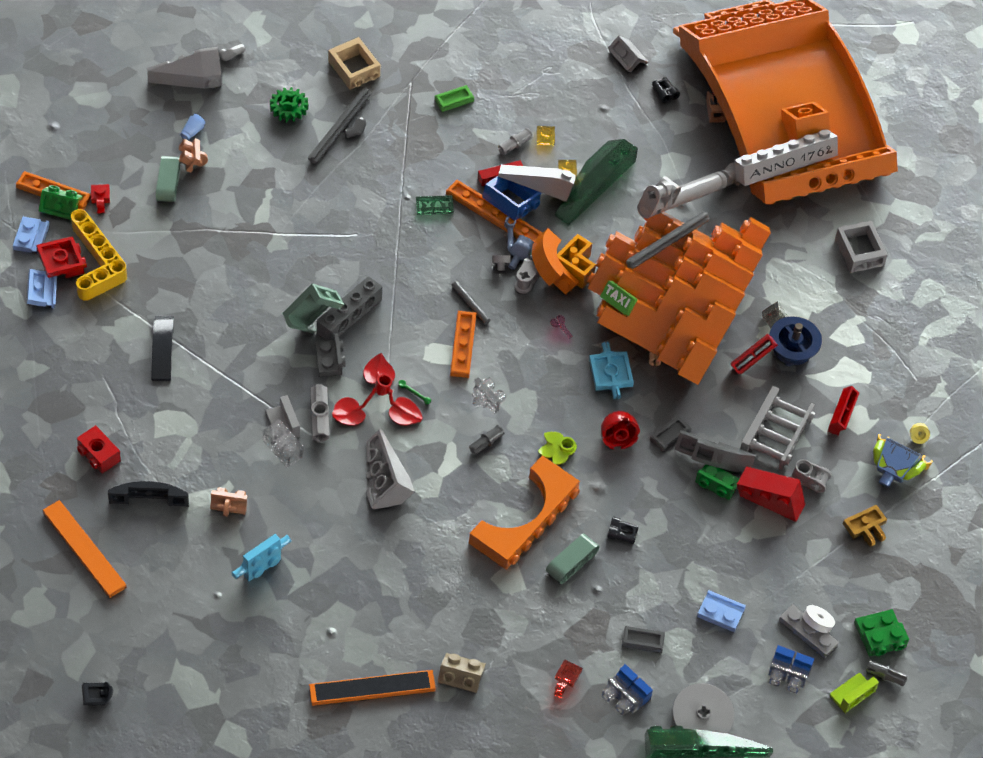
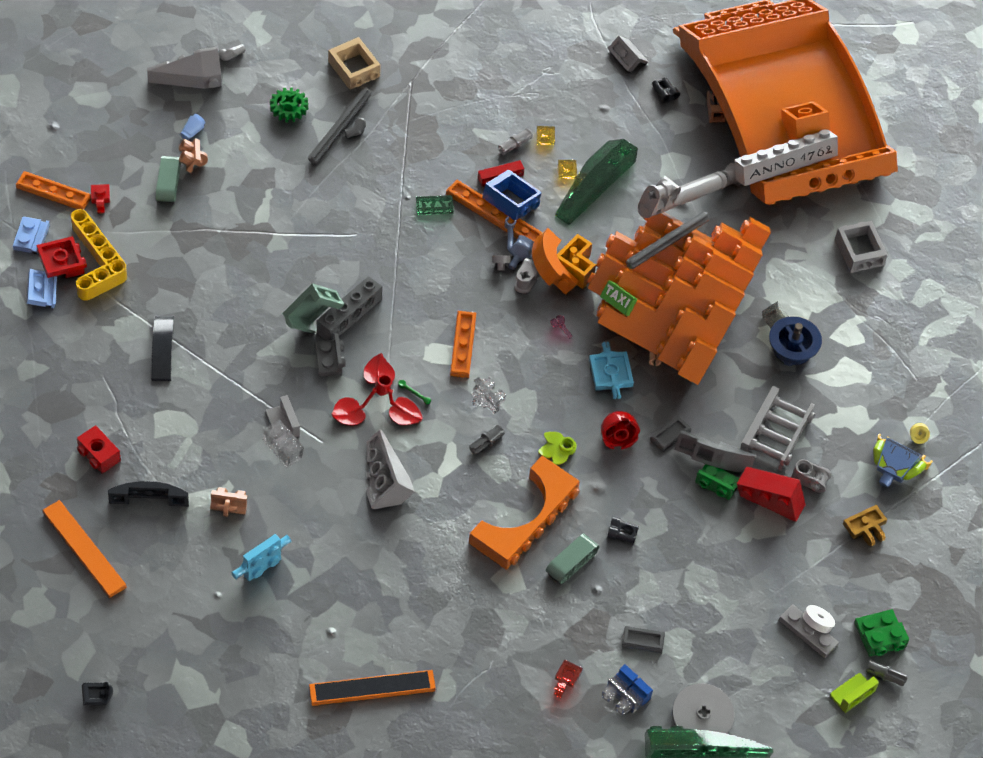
green bracket [39,185,82,220] -> none
light grey piece [310,384,330,442] -> none
bright green tile [434,85,474,112] -> none
dark tan bracket [438,653,486,693] -> none
dark grey bar [452,281,491,325] -> none
light grey wedge [498,165,576,201] -> none
light blue plate [697,590,746,632] -> none
red piece [731,334,778,374] -> none
clear hips [768,645,814,694] -> none
red piece [827,386,859,436] -> none

